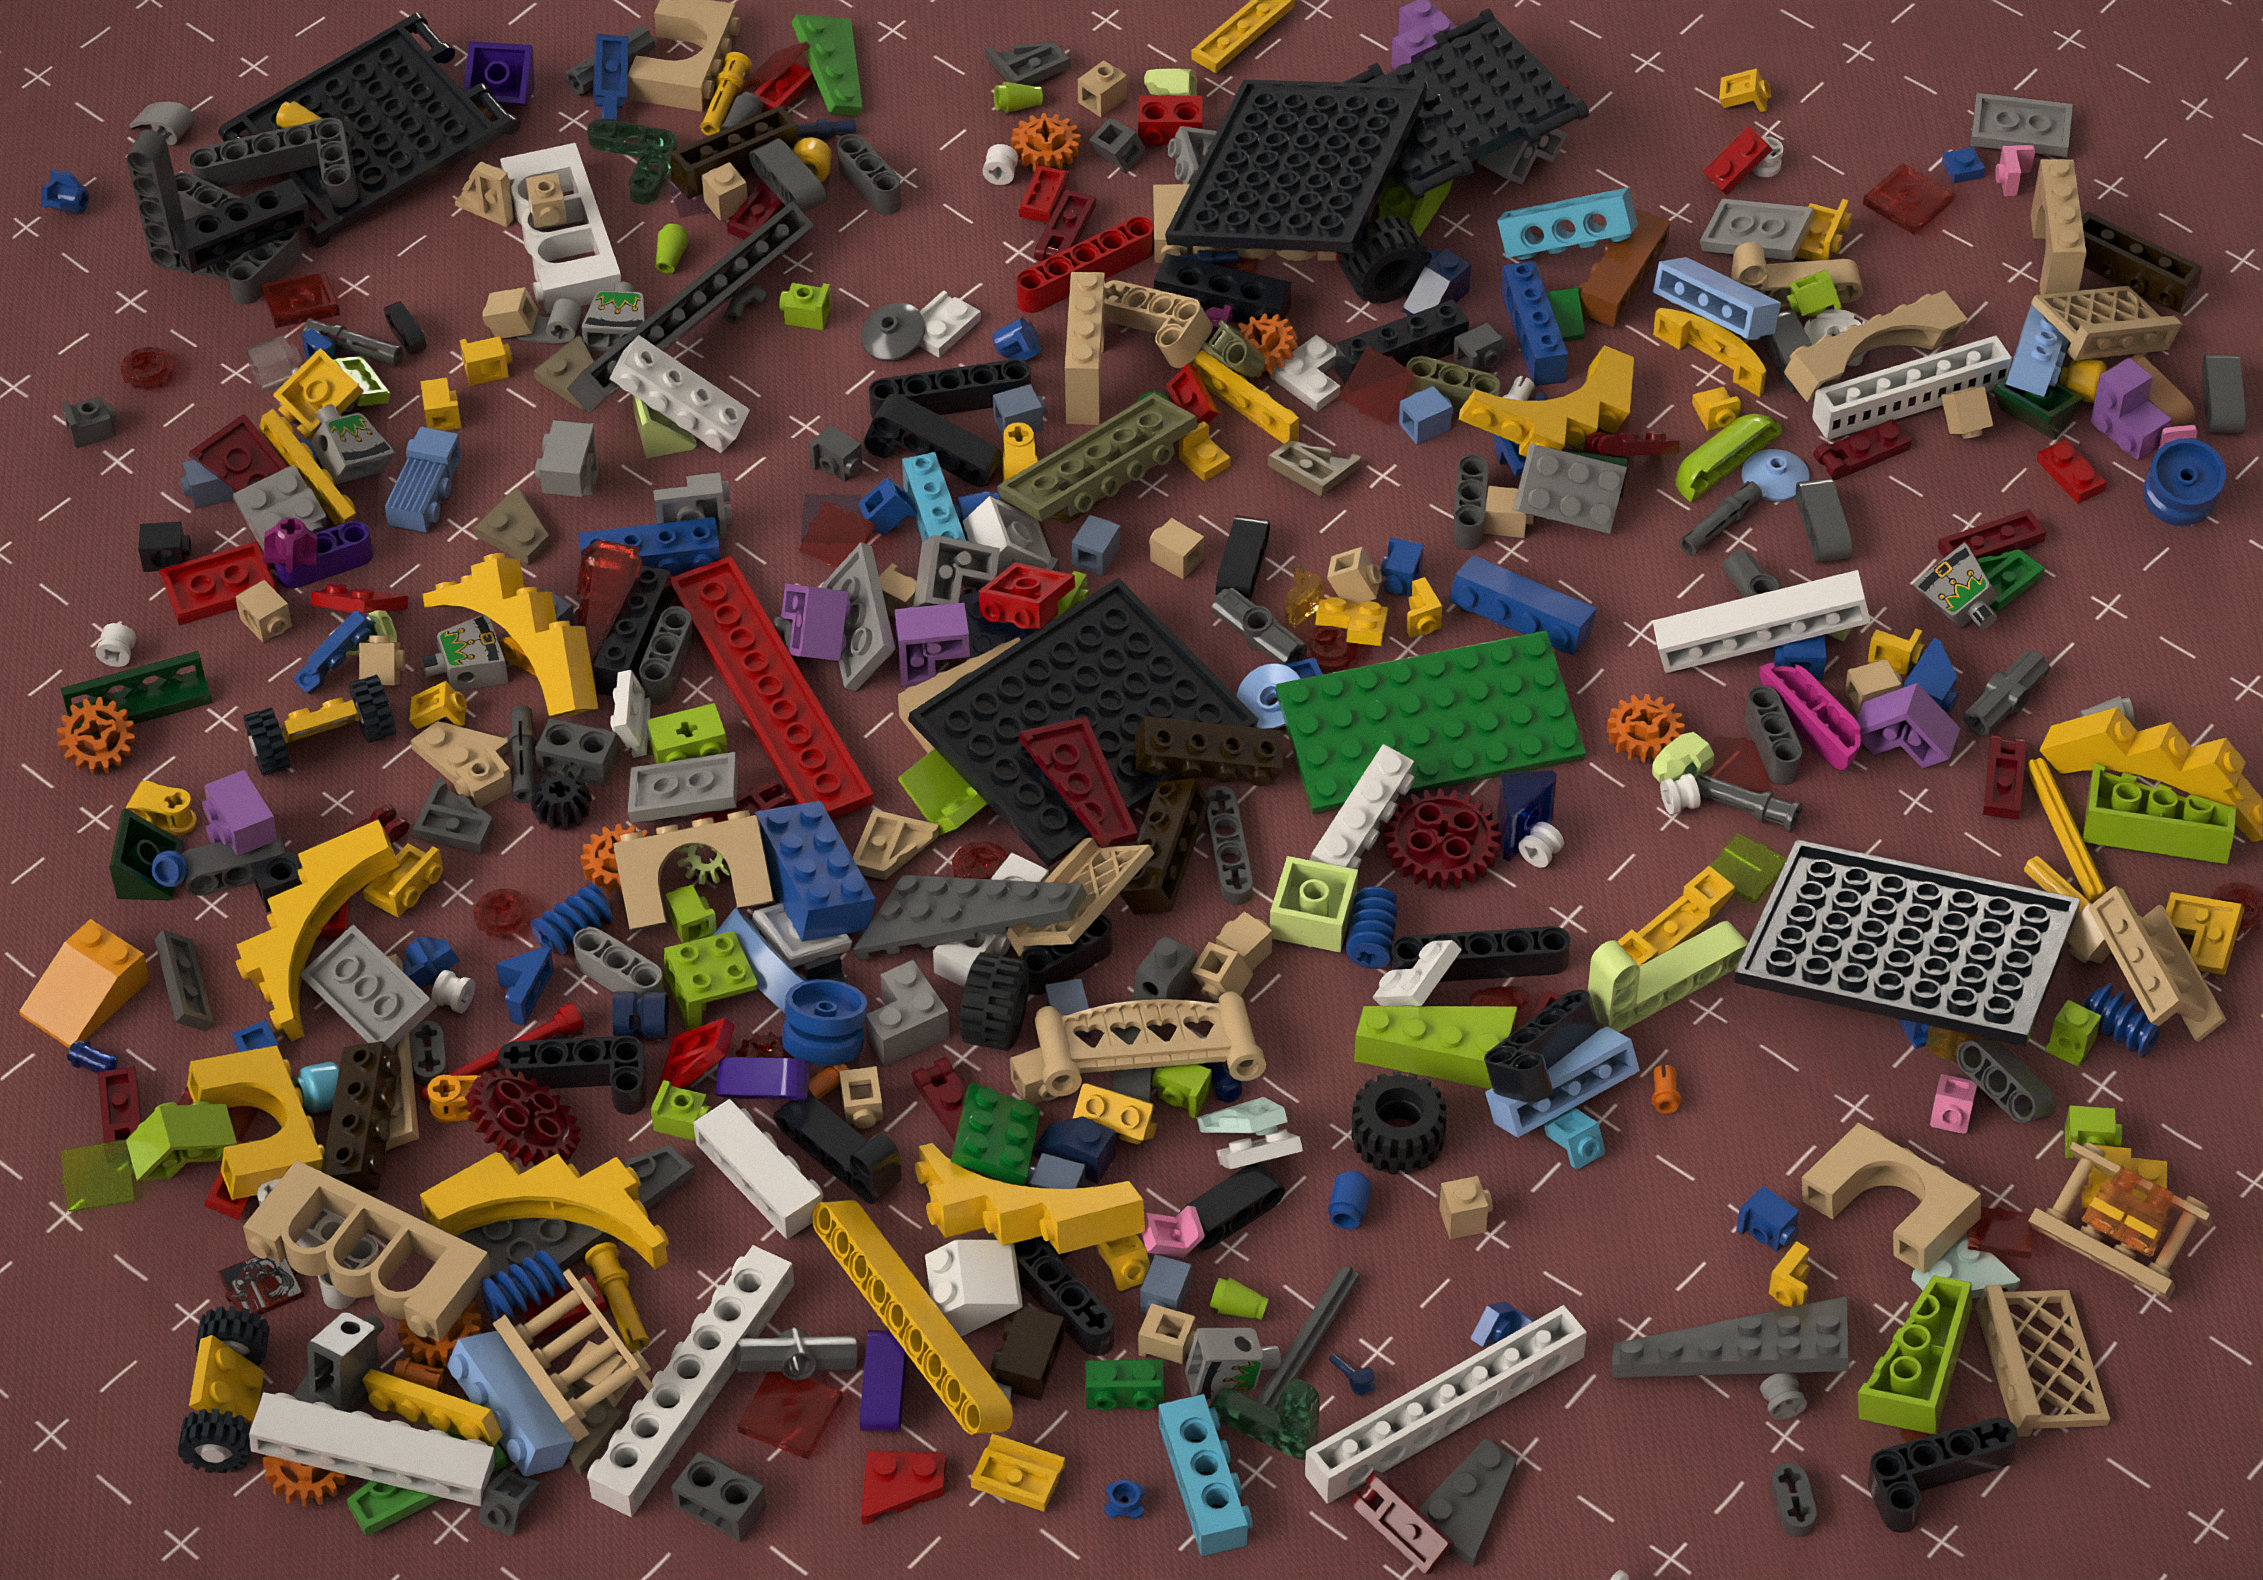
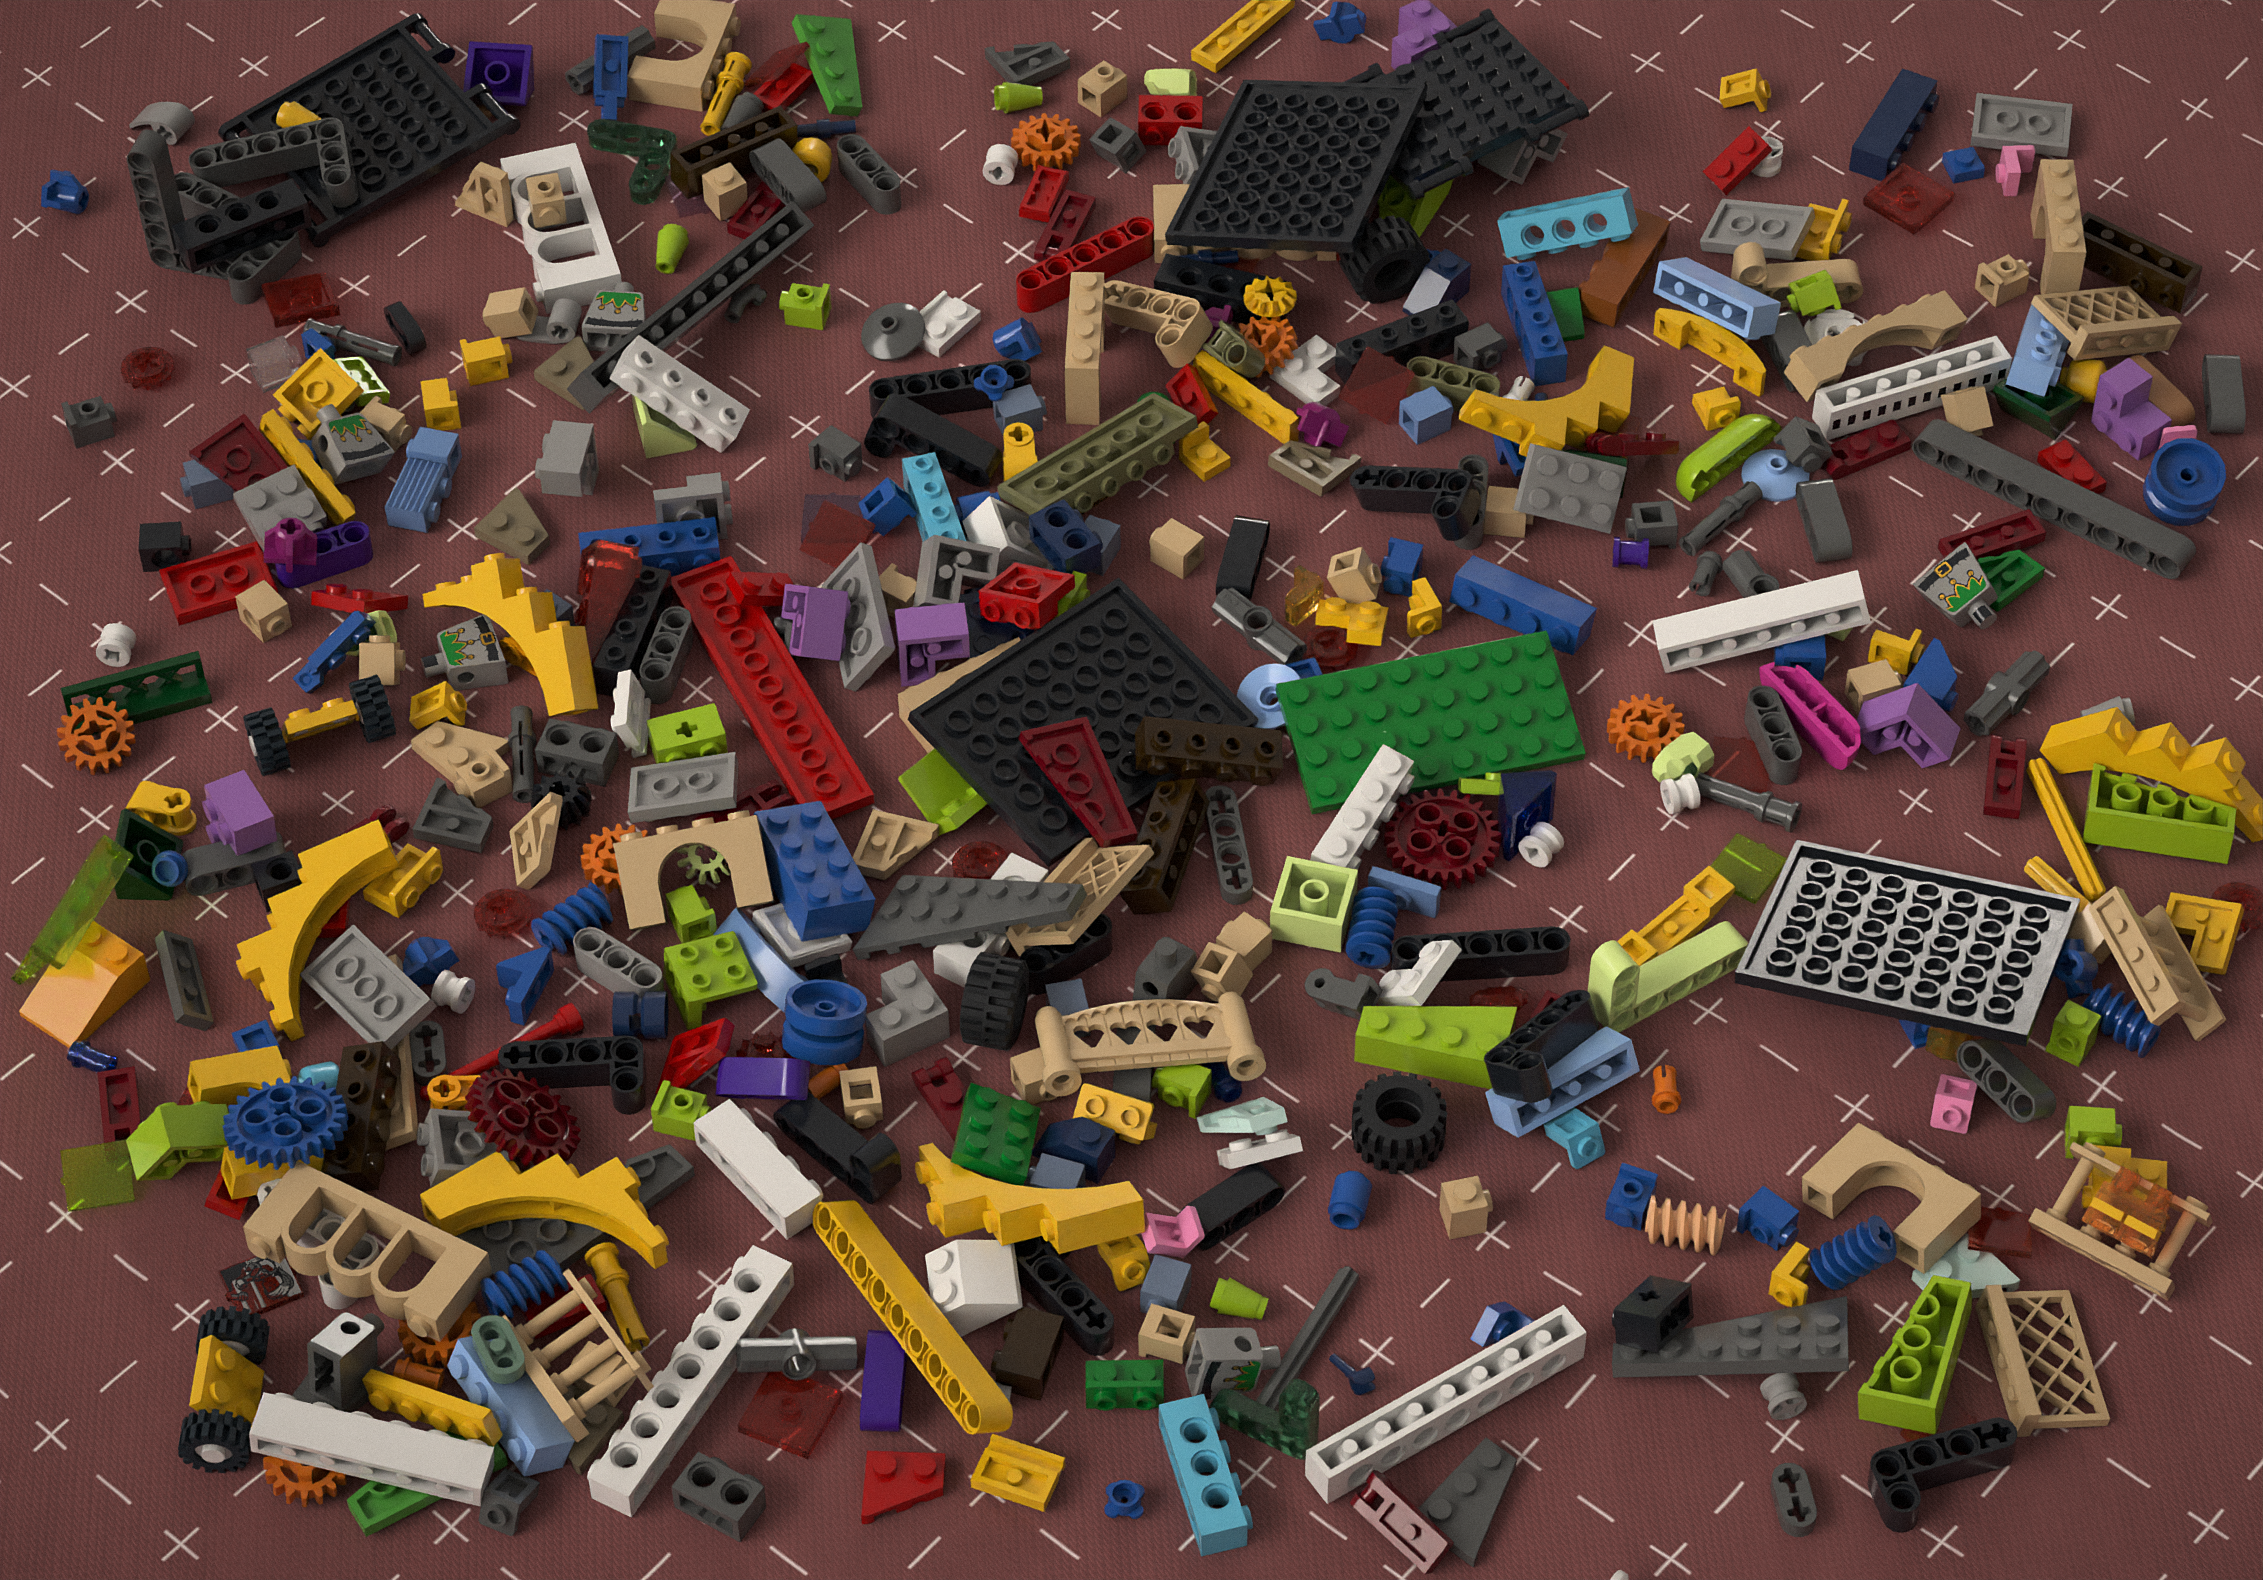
none -> clear neon green fence [11,834,134,985]
none -> blue gear [223,1076,348,1170]
none -> tan brick [360,396,412,452]
none -> light grey plate [417,1108,510,1187]
none -> sand green plate [471,1315,526,1384]
none -> tan wing [510,792,563,890]
none -> red plate [725,572,793,606]
none -> blue plate [974,365,1014,401]
none -> dark blue brick [1029,499,1103,574]
none -> yellow gear [1244,275,1297,317]
none -> magenta piece [1296,402,1349,447]
none -> dark grey leg [1305,968,1383,1020]
none -> blue piece [1313,2,1367,43]
none -> black beam [1350,465,1481,541]
none -> medium blue plate [1368,866,1441,918]
none -> lime plate [1458,772,1533,797]
none -> blue brick [1605,1162,1658,1231]
none -> dark purple bush [1612,537,1649,569]
none -> black brick [1612,1275,1694,1352]
none -> dark grey brick [1625,500,1678,549]
none -> light nougat piece [1645,1195,1727,1256]
none -> dark grey pin [1689,551,1723,596]
none -> dark grey brick [1773,416,1833,473]
none -> blue piece [1810,1215,1897,1290]
none -> dark blue brick [1849,68,1940,183]
none -> dark grey beam [1912,419,2196,579]
none -> tan brick [1975,254,2029,308]
none -> blue piece [2053,939,2098,999]

